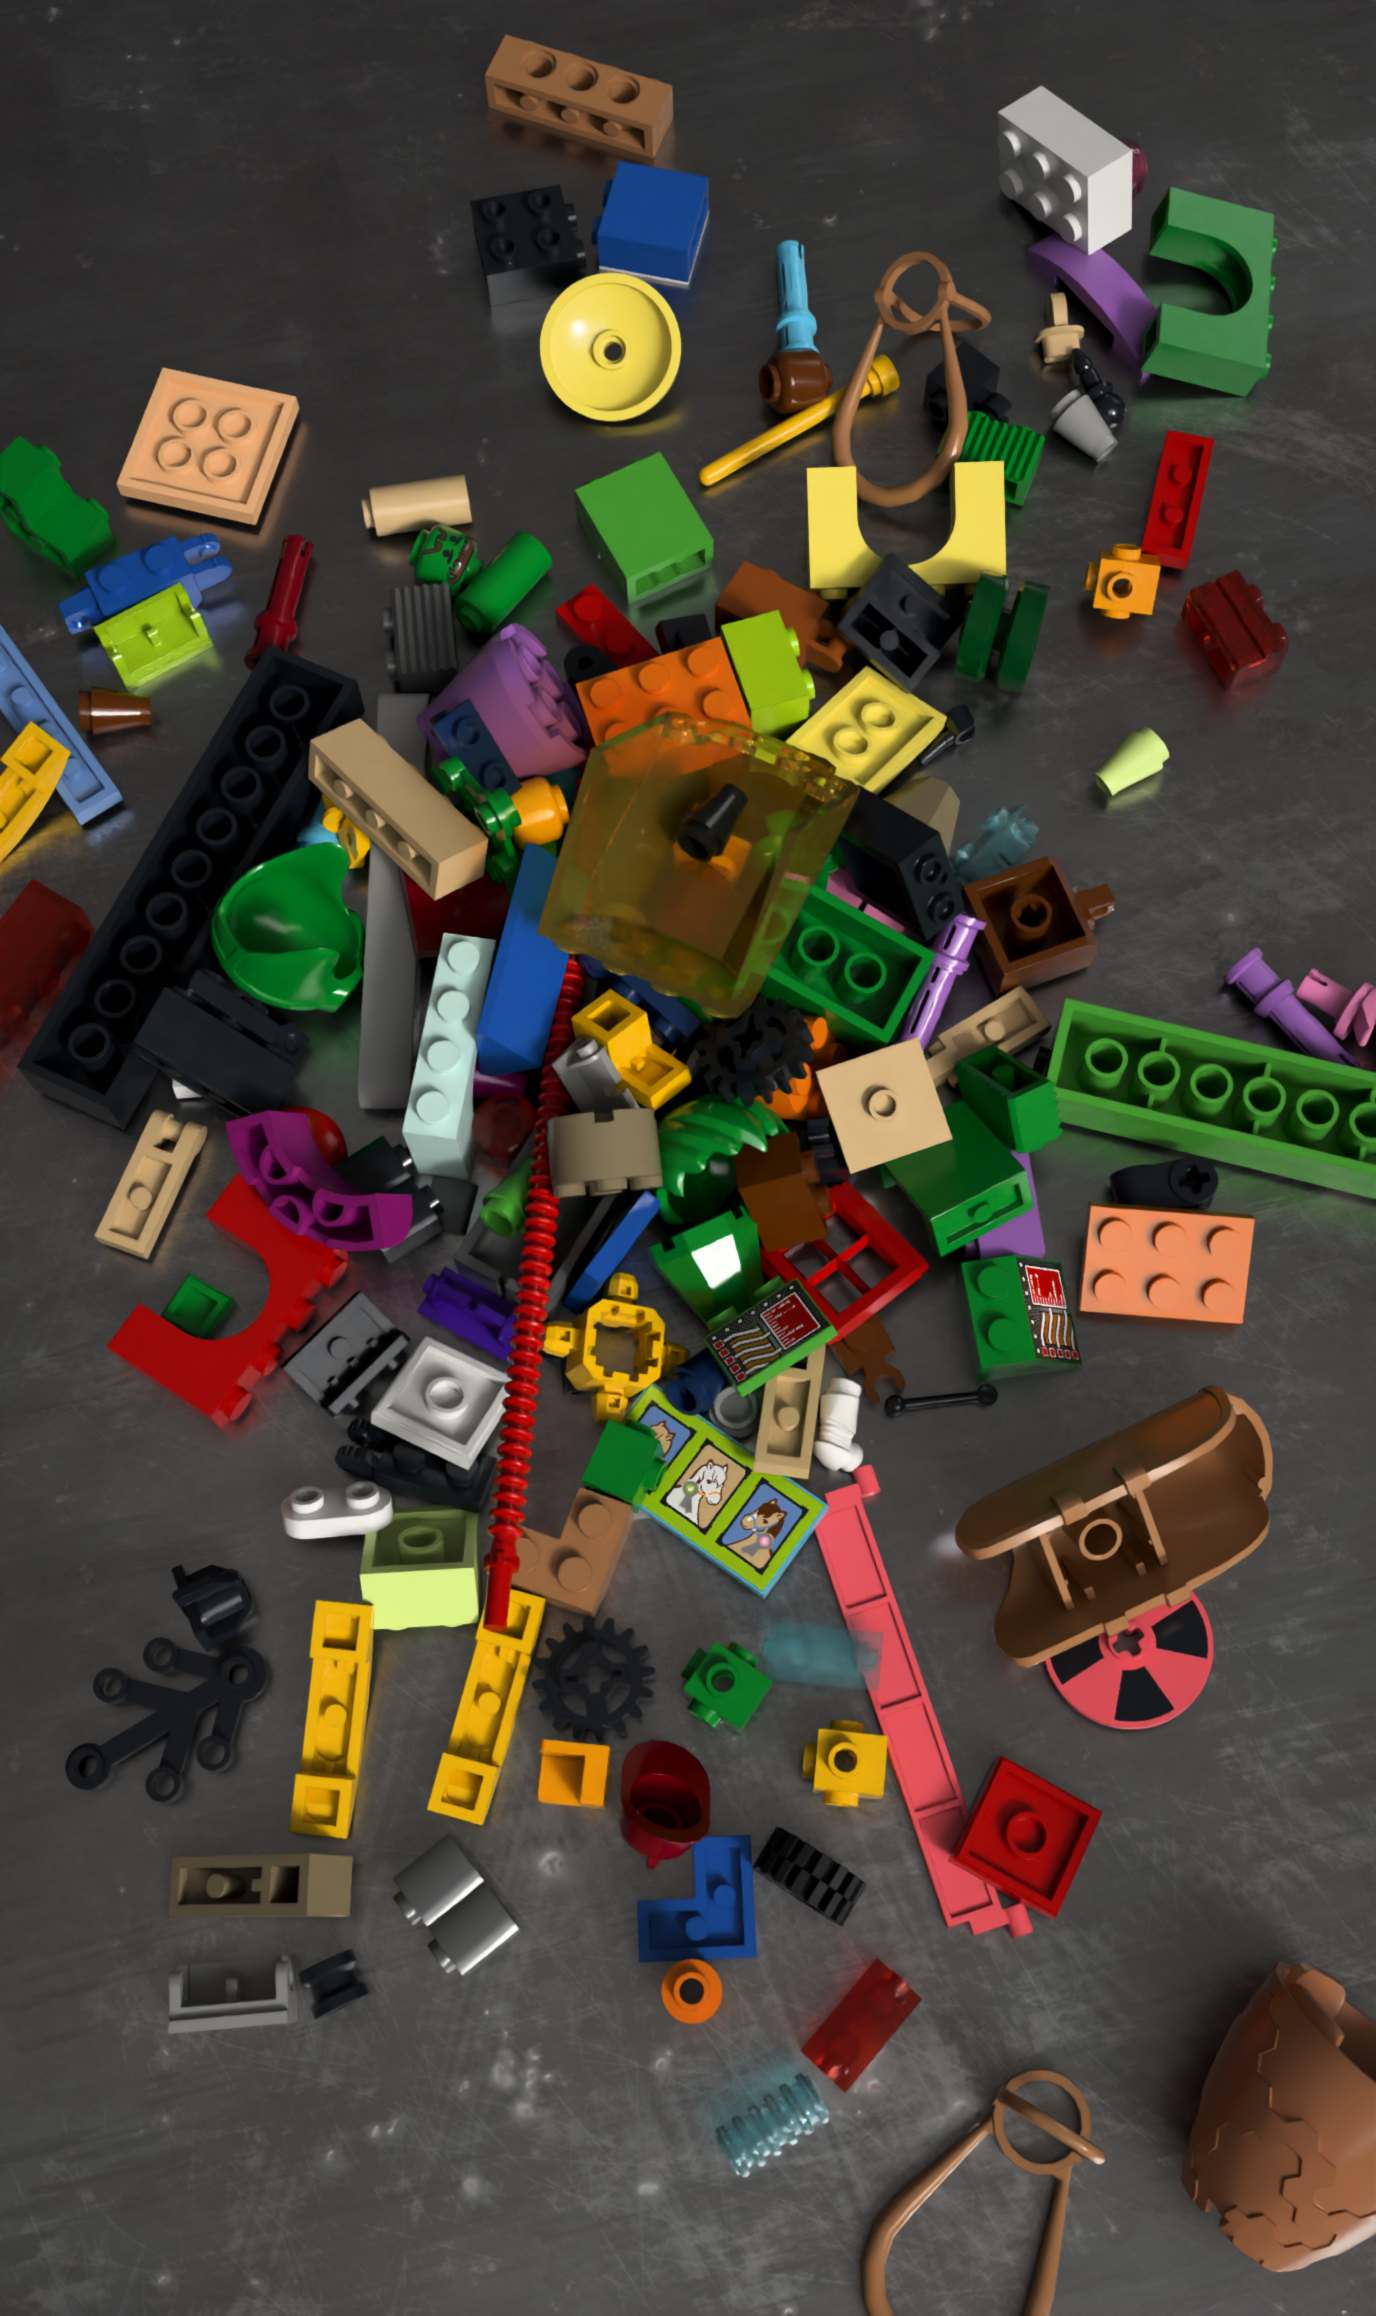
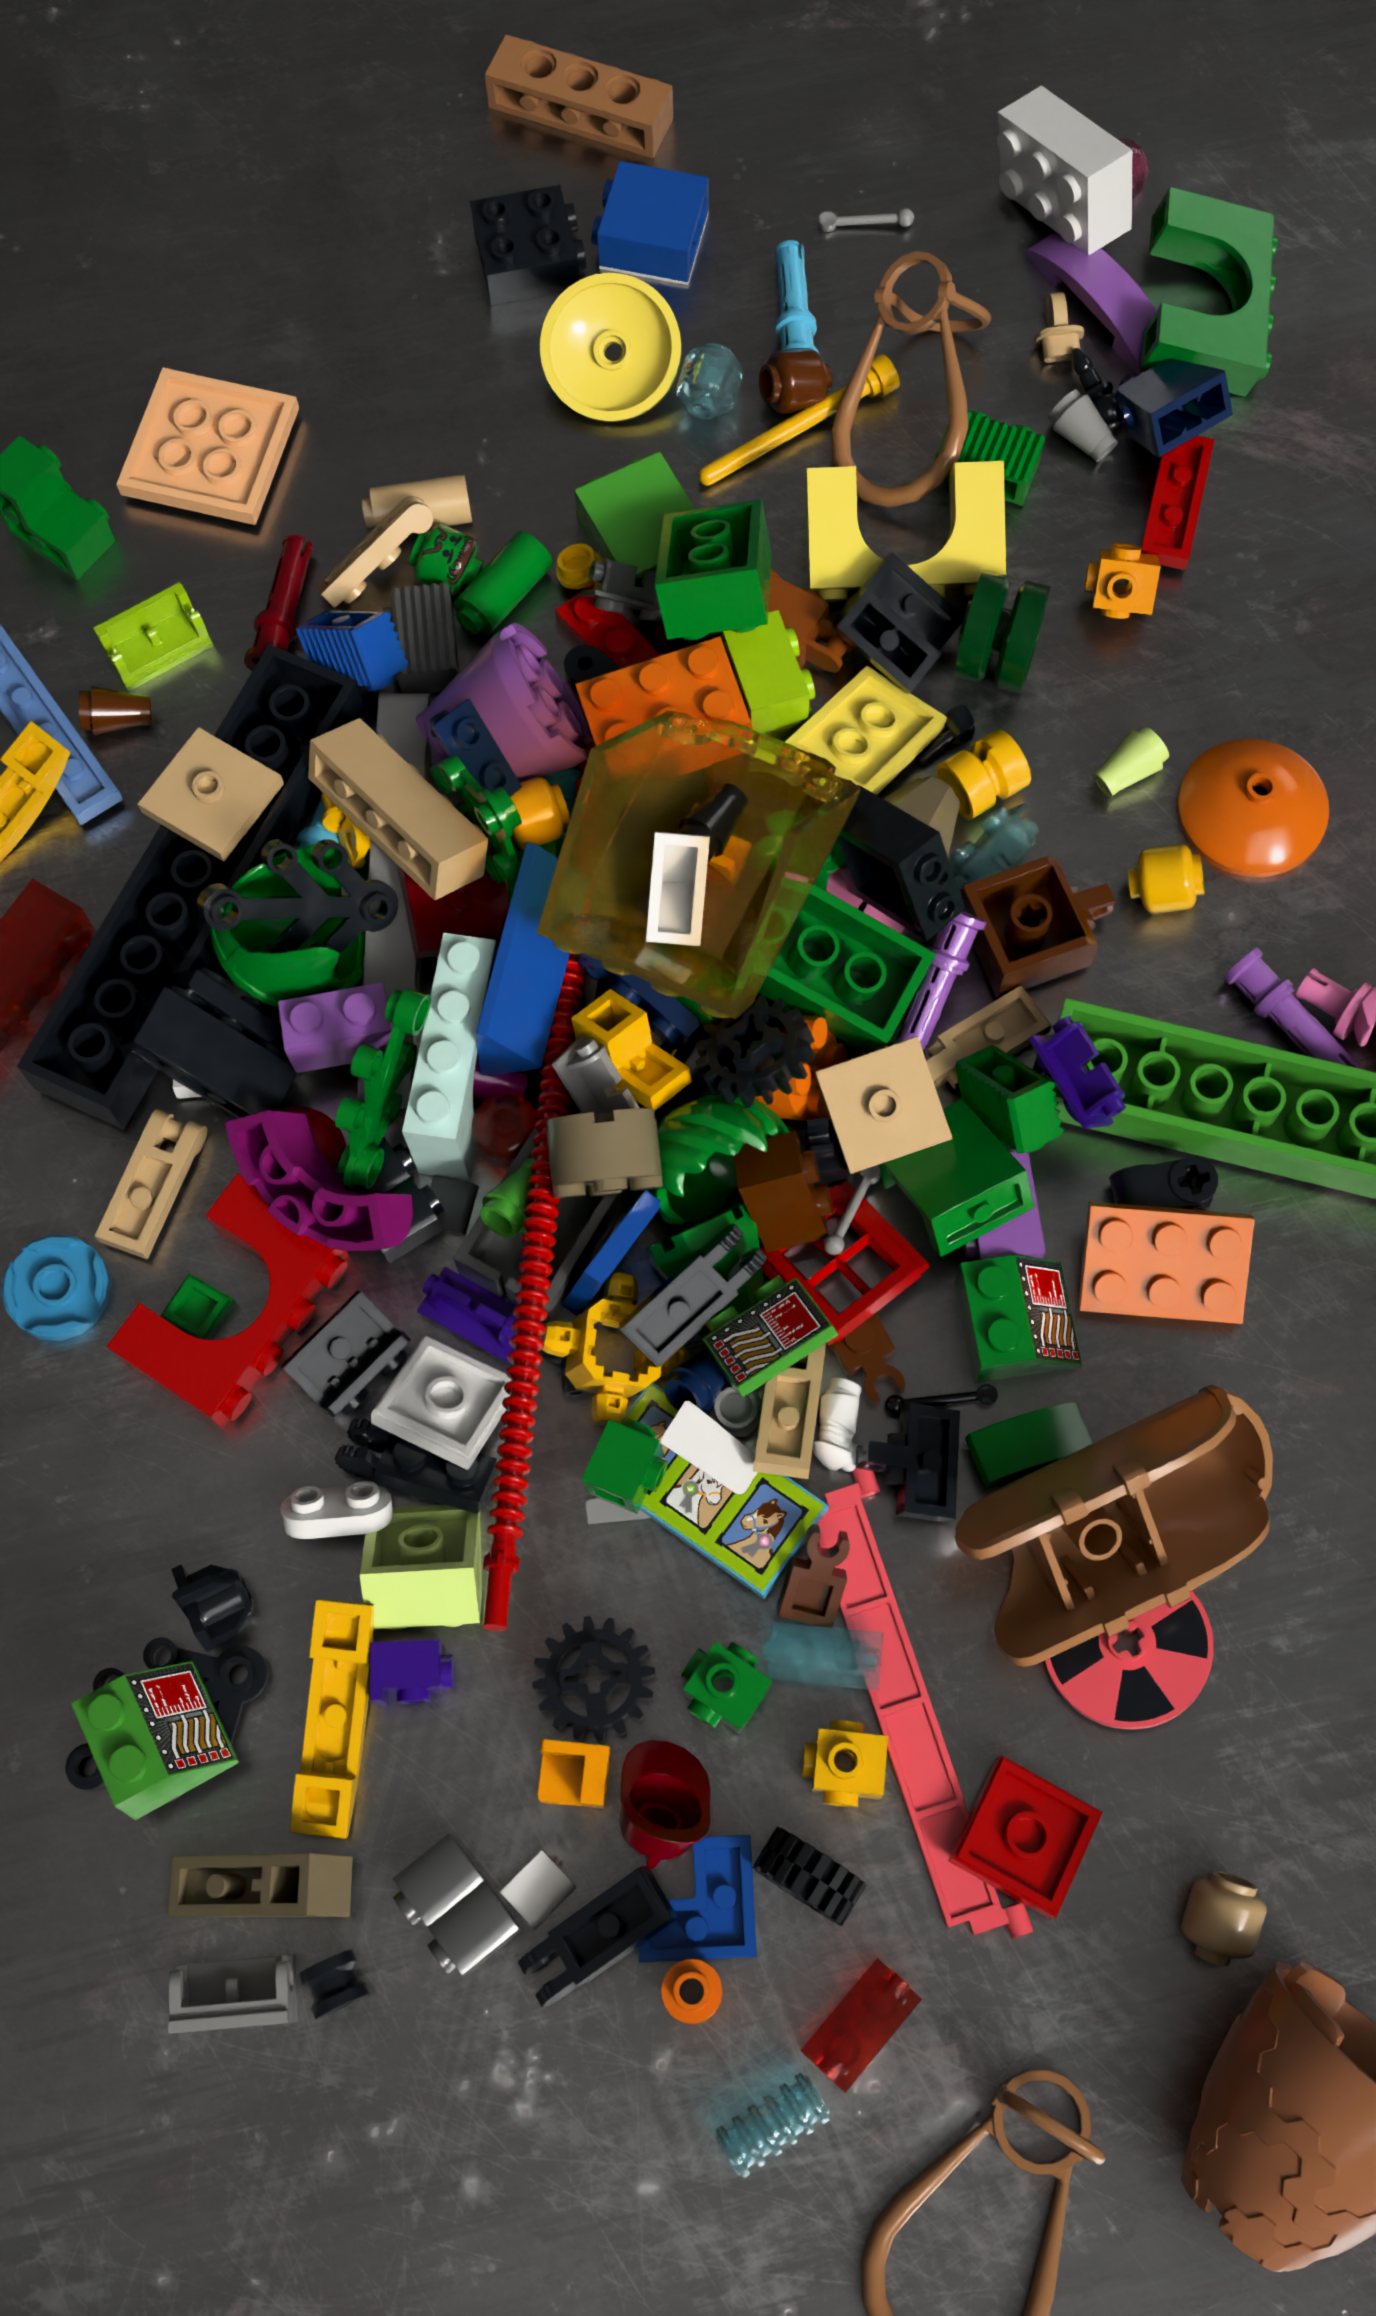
blue hinge [58,532,233,634] -> none
yellow slope [427,1589,546,1825] -> none
medium nougat brick [486,1487,634,1622] -> none
black brick [923,341,1012,424] -> none
clear red brick [1181,570,1288,693] -> none
none -> dark azure tile [1,1235,112,1341]
none -> slope [71,1661,240,1820]
none -> tan plate [137,727,284,861]
none -> black plant [197,839,398,973]
none -> medium lavender brick [278,982,393,1073]
none -> blue brick [296,610,408,691]
none -> tan plate [317,496,433,608]
none -> green plant [335,988,431,1190]
none -> dark purple brick [370,1640,455,1706]
none -> white piece [500,1850,577,1930]
none -> black hinge [518,1866,678,2008]
none -> yellow plate [555,543,602,589]
none -> dark grey hinge [580,558,662,624]
none -> hinge [619,1223,767,1367]
none -> white slope [646,831,710,946]
none -> green brick [655,499,772,640]
none -> white sticker [661,1401,757,1494]
none -> clear light blue head [676,343,743,420]
none -> reddish brown plate [776,1524,850,1629]
none -> light grey hinge [819,208,914,232]
none -> light grey hinge [823,1165,881,1255]
none -> black hinge [856,1403,960,1522]
none -> yellow wheel [936,729,1031,821]
none -> green slope [965,1401,1093,1487]
none -> dark purple hinge [1028,1016,1126,1129]
none -> dark blue torso [1116,359,1233,457]
none -> yellow head [1128,844,1205,914]
none -> orange dish [1177,738,1329,877]
none -> tan head [1181,1870,1267,1966]

